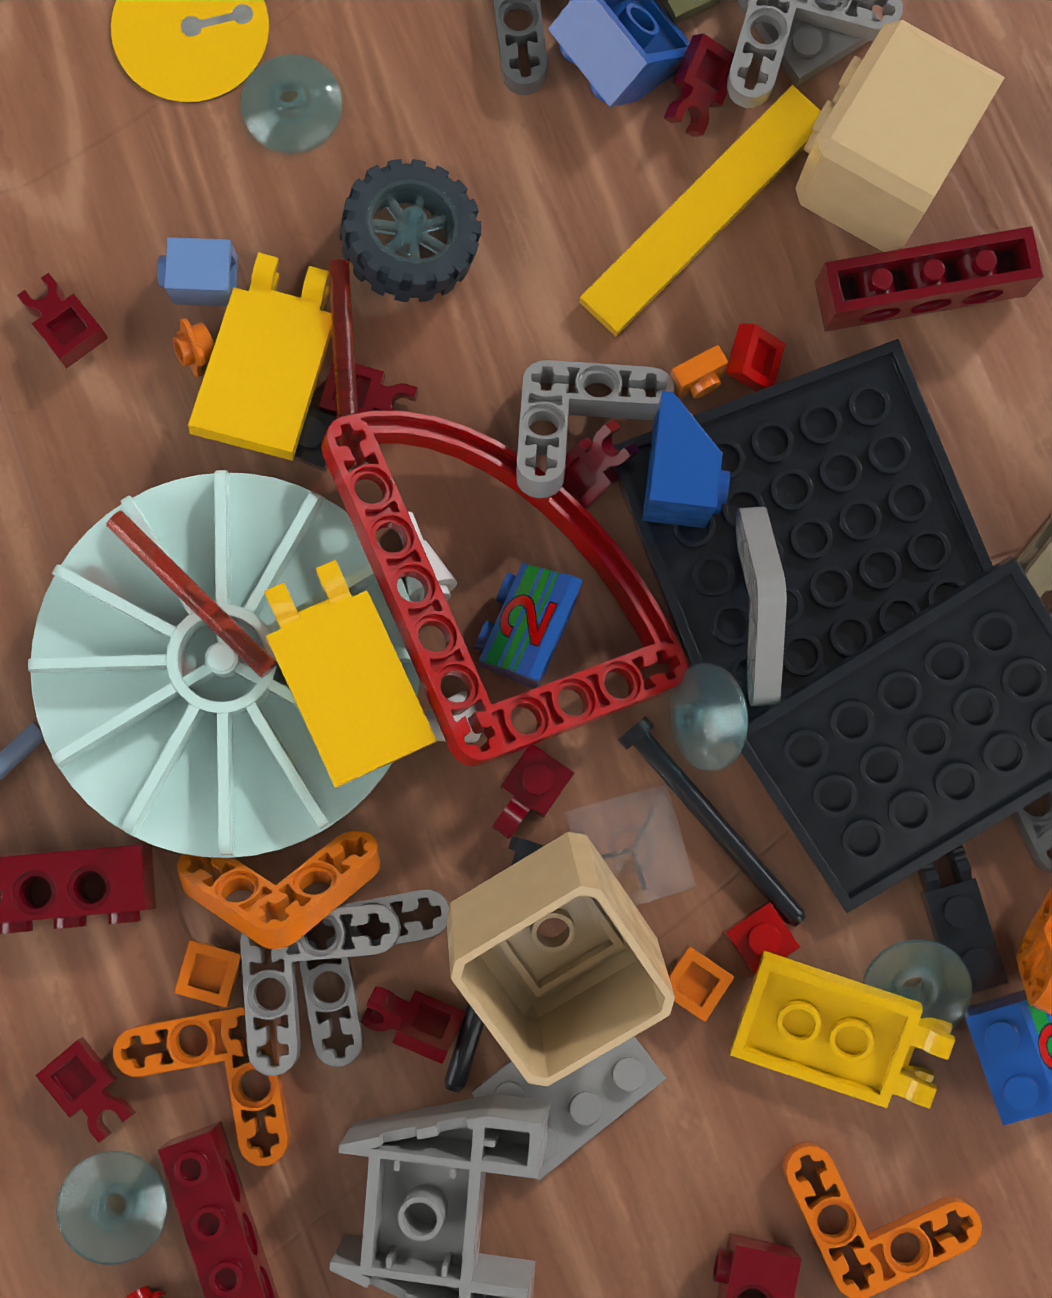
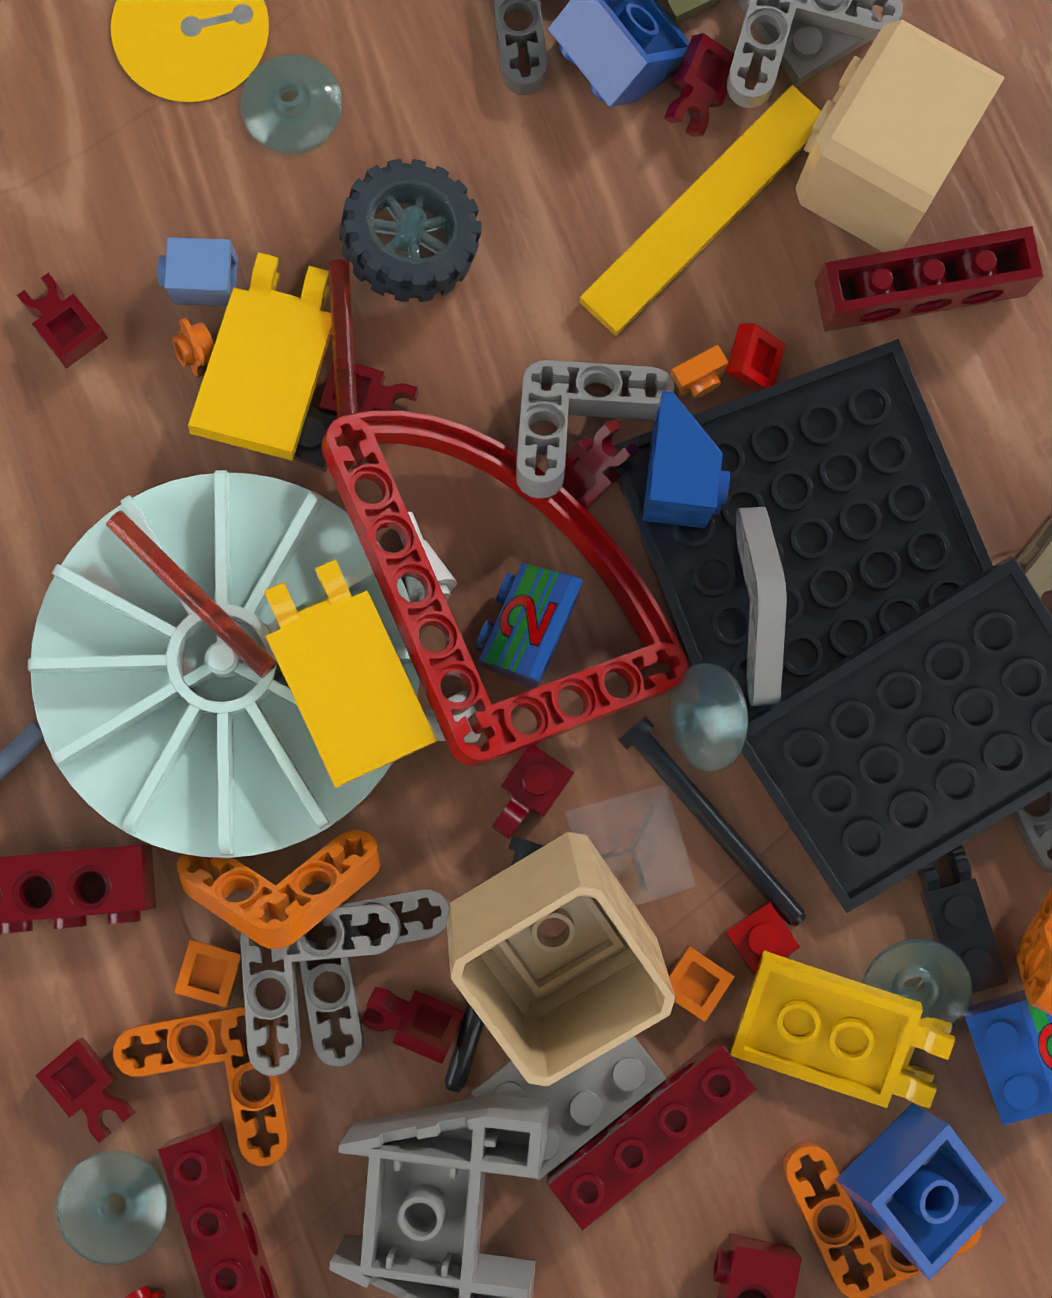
none -> dark red brick [547,1038,757,1231]
none -> blue slope [836,1103,1006,1280]

